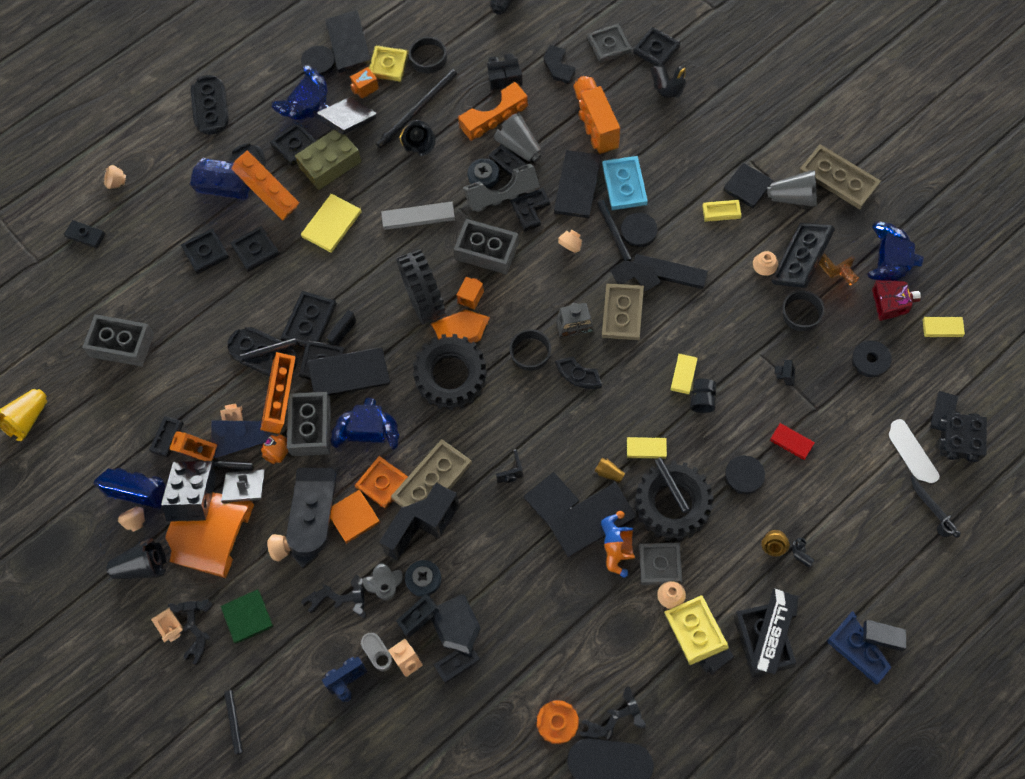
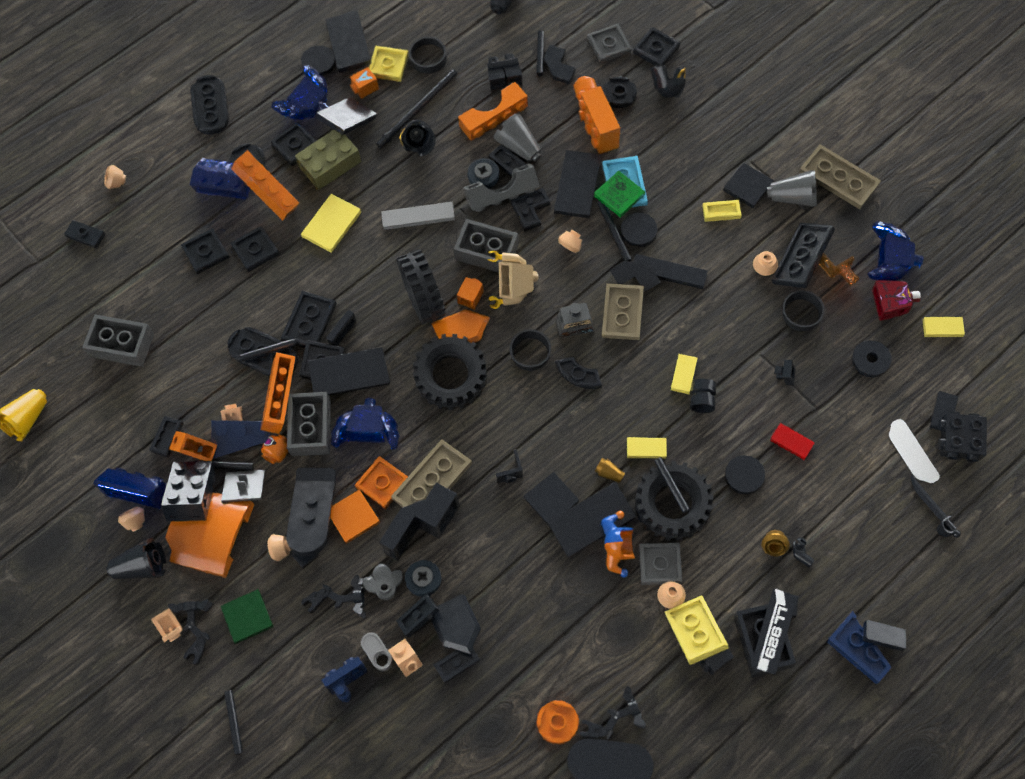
none -> tan torso [487,251,539,309]
none -> black bar [536,30,544,76]
none -> green tile [594,170,645,218]
none -> black tile [602,76,637,108]

